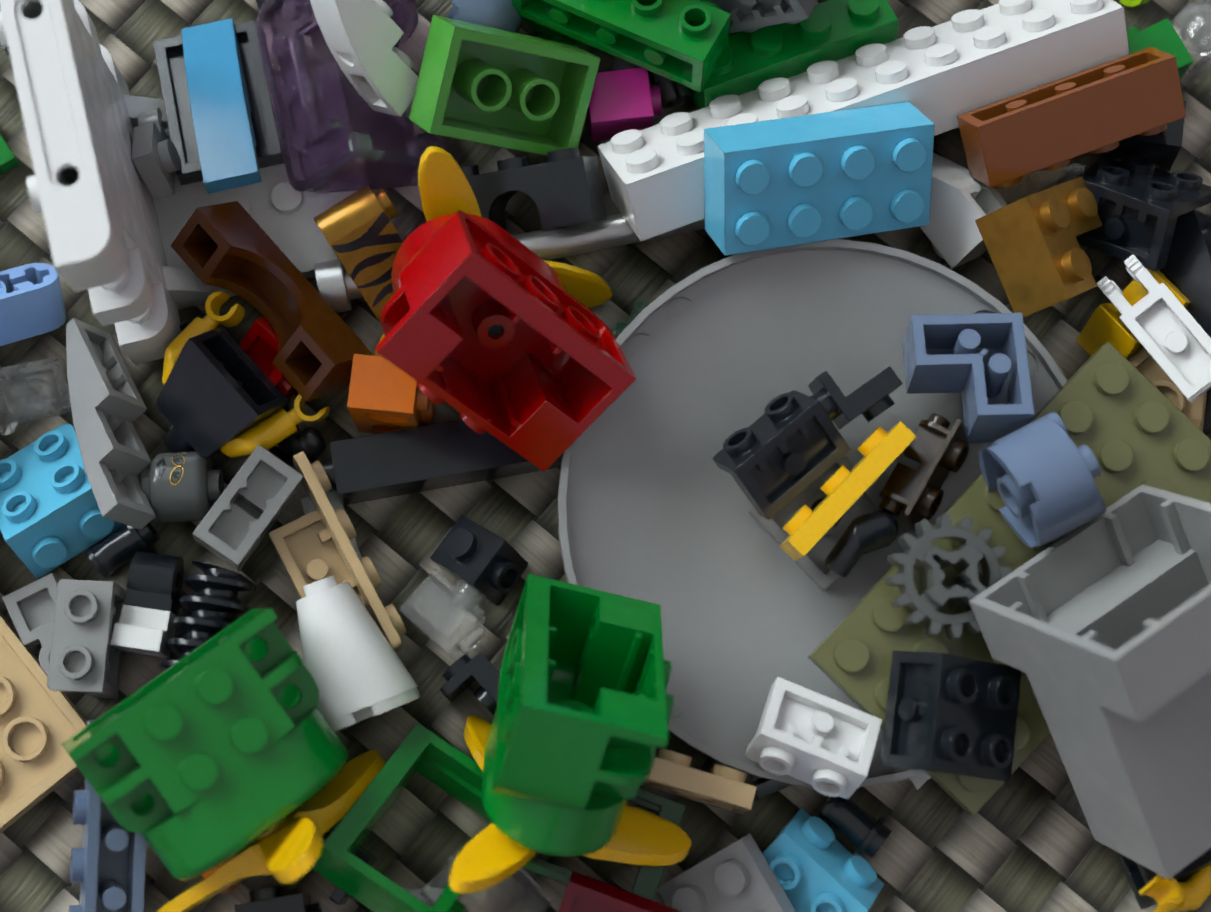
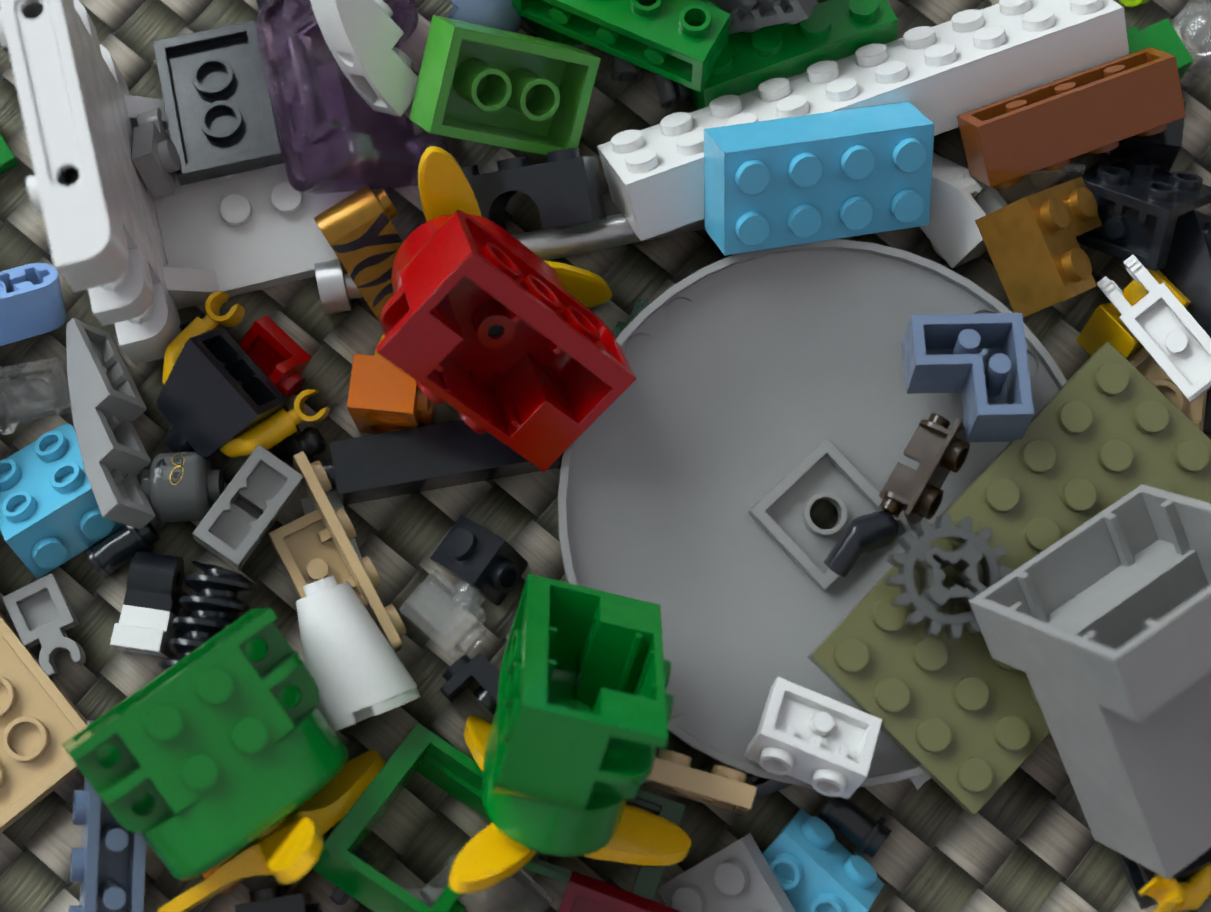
light grey bracket [47,579,126,699] -> none
reddish brown arch [171,201,372,402] -> none
dark azure slope [181,18,262,194] -> none
dark pink brick [587,68,662,142] -> none
black bracket [713,390,851,520] -> none
yellow plate [779,421,917,561] -> none
black bracket [808,366,903,430] -> none
black bracket [880,651,1021,781] -> none
sand blue brick [979,412,1106,548] -> none

